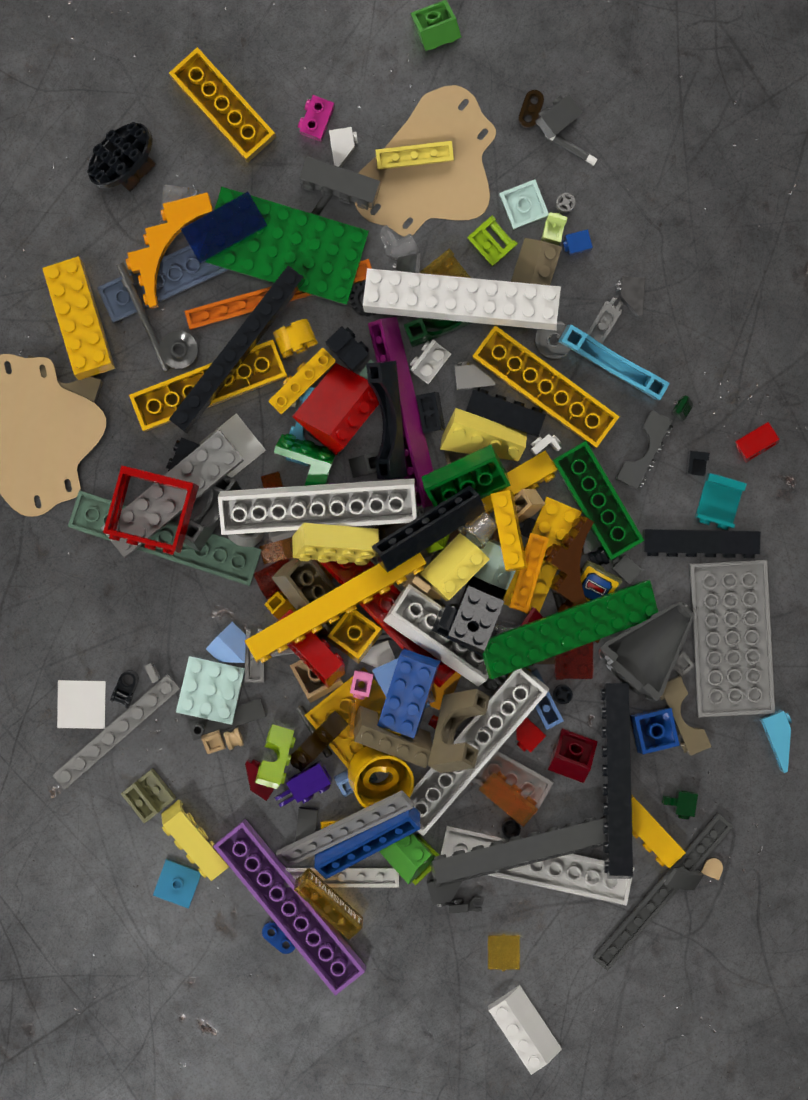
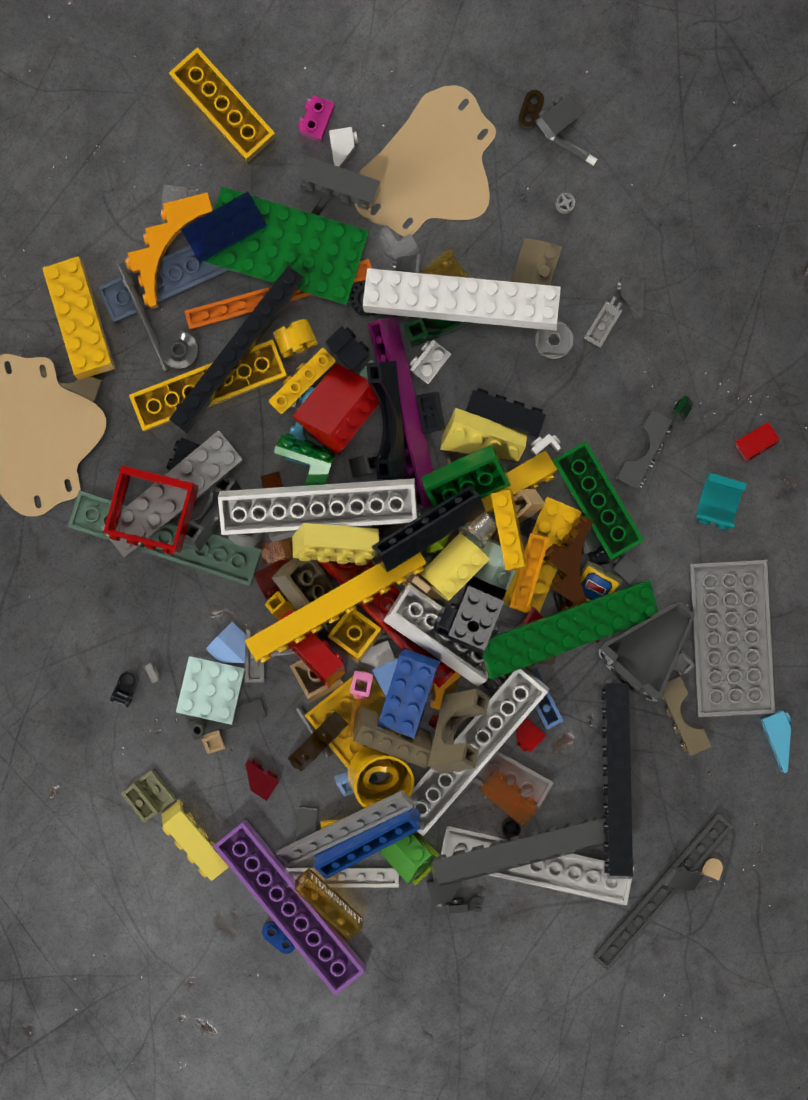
light grey plate [52,674,181,790] -> none
white sticker [57,680,106,729] -> none
black bracket [87,122,156,192] -> none
dark azure plate [153,859,201,909] -> none
white sticker [200,413,266,478] -> none
tan wheel [223,727,244,750] -> none
lime arch [255,724,296,789] -> none
dark purple brick [274,760,332,807] -> none
light yellow plate [375,141,454,170] -> none
bright green slope [411,0,462,51] -> none
light grey slope [454,361,495,390] -> none
lime plate [467,215,518,267] -> none
yellow brick [472,325,620,449] -> none
clear yellow piece [488,933,520,971] -> none
white slope [488,985,562,1075] -> none
light aqua plate [499,179,549,230] -> none
yellowish green bracket [541,212,568,246] -> none
dark red slope [548,728,598,783] -> none
black wheel [553,684,573,704] -> none
clear red bracket [554,642,593,680] -> none
medium azure arch [558,325,670,400] -> none
blue brick [562,229,593,256] -> none
blue slope [630,708,680,754] -> none
yellow brick [631,795,686,868] -> none
black brick [642,529,761,558] -> none
dark green brick [662,790,698,820] -> none
black panel [686,451,710,476] -> none

